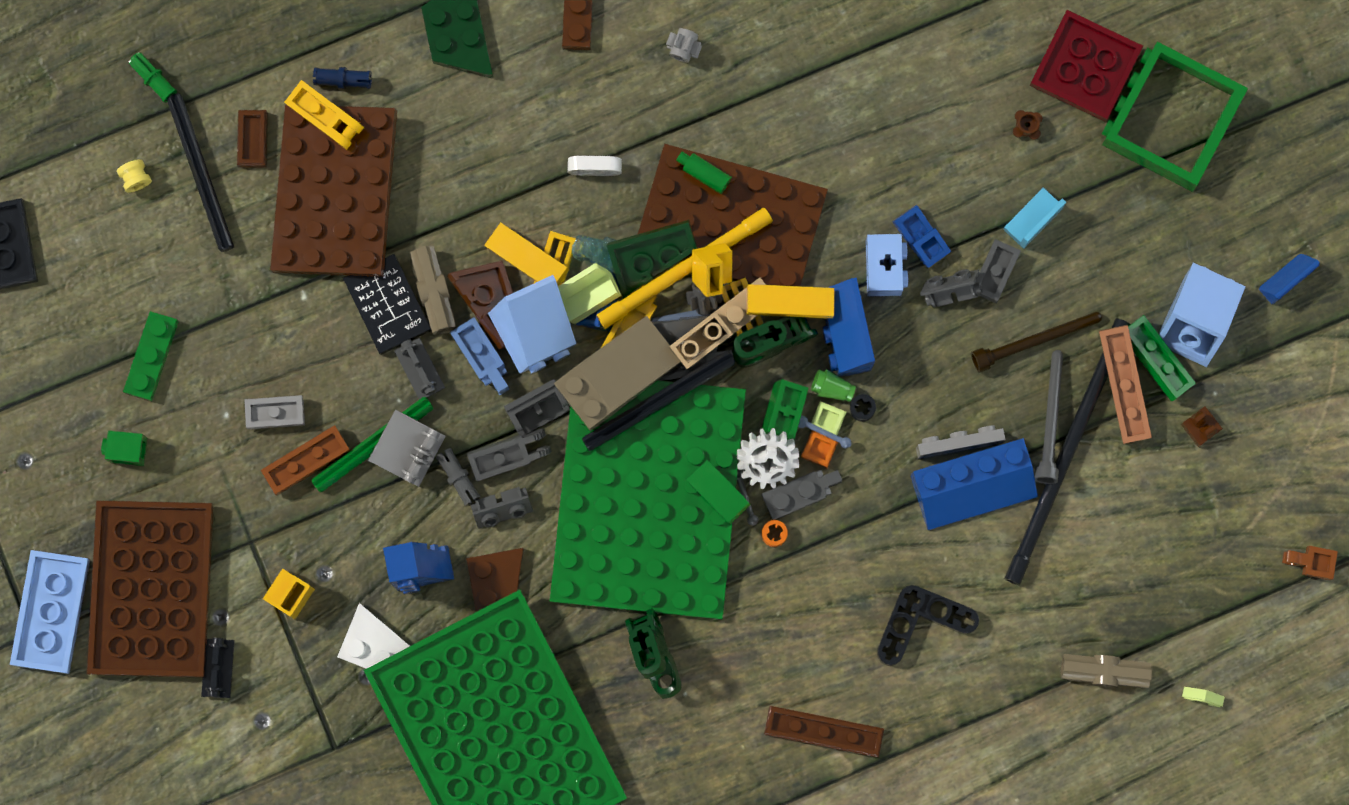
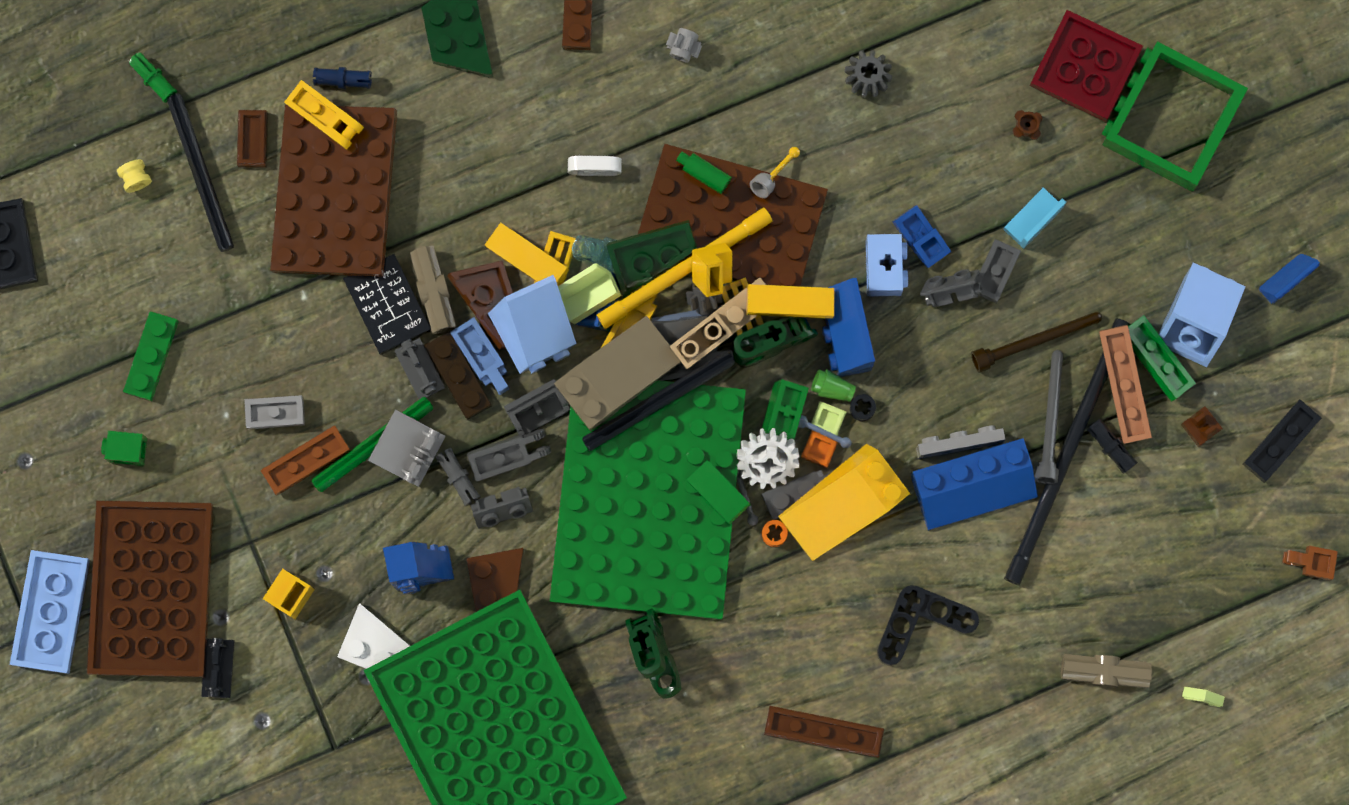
none -> dark brown plate [425,331,492,420]
none -> light grey hinge [750,147,800,198]
none -> yellow slope [778,444,910,561]
none -> dark grey gear [844,50,892,98]
none -> black pin [1087,418,1138,474]
none -> black plate [1242,399,1322,483]

